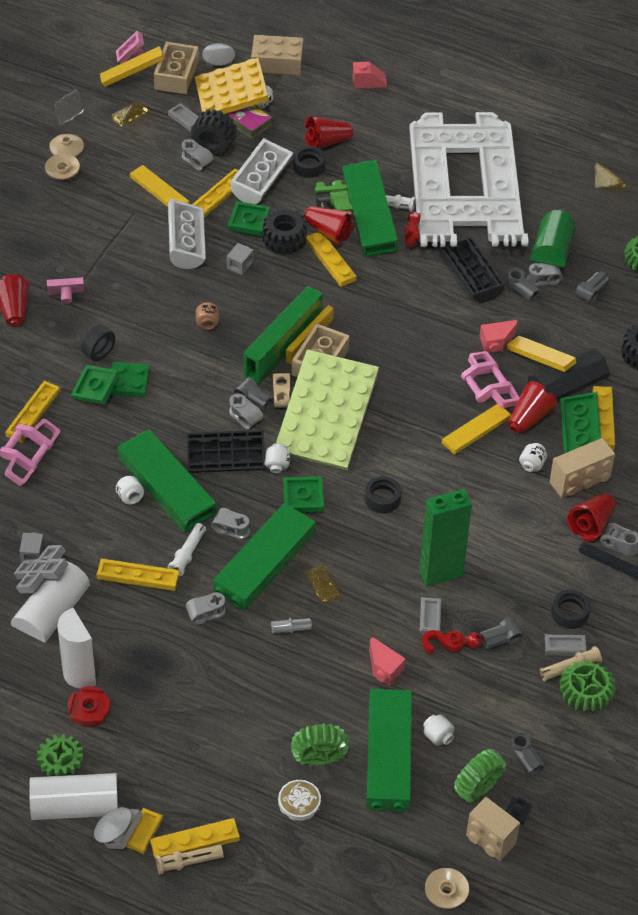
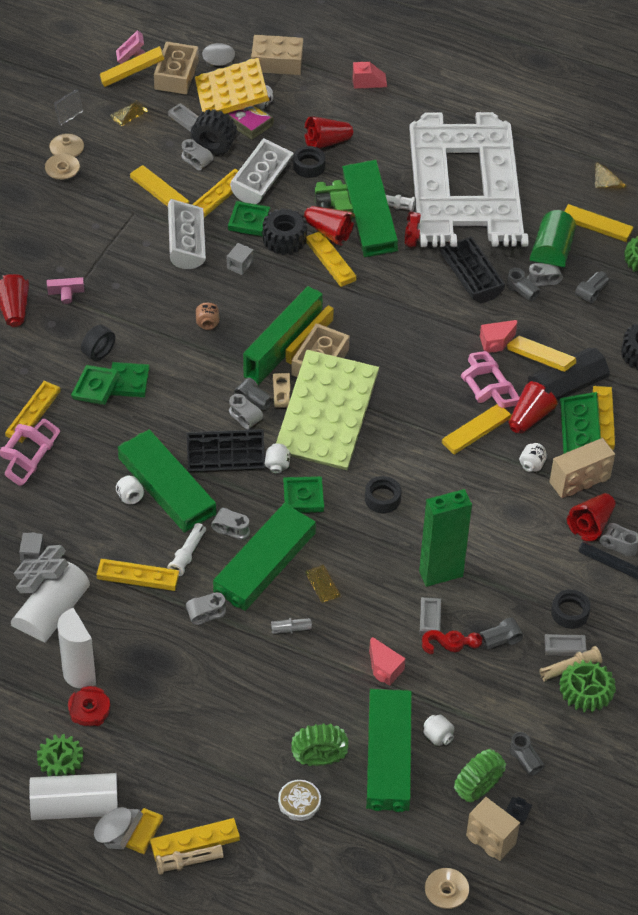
none -> yellow tile [565,204,633,242]

